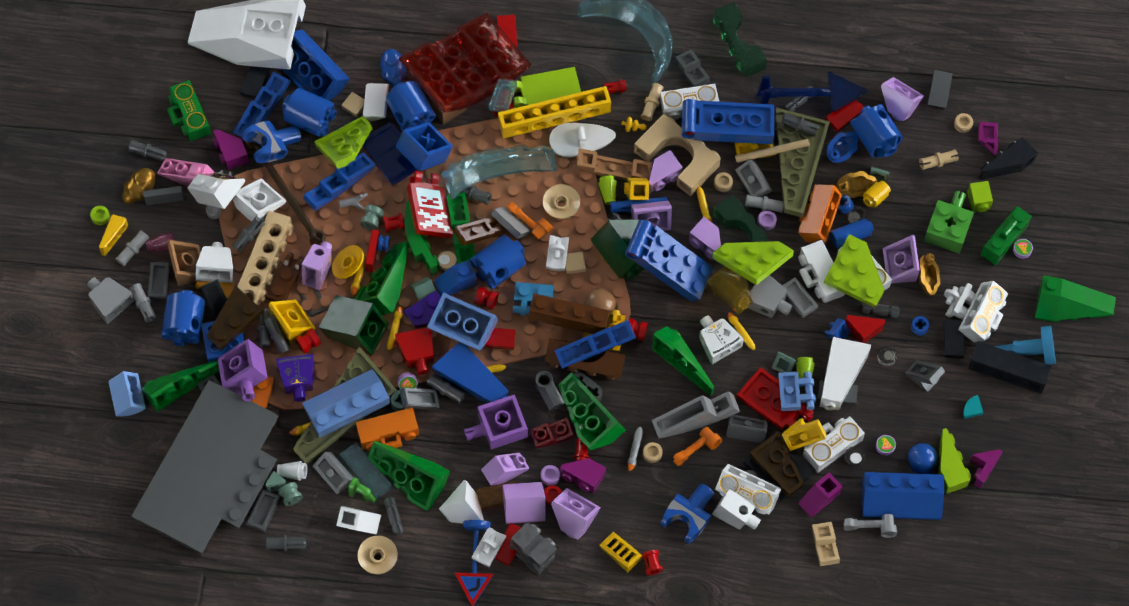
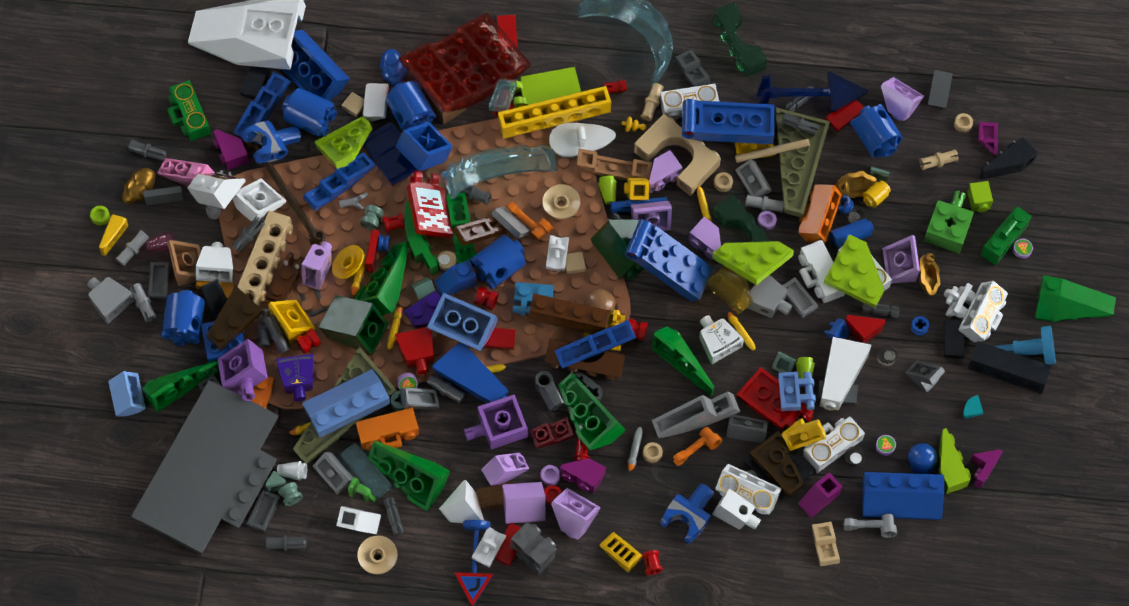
blue arm [827,131,858,163] -> none

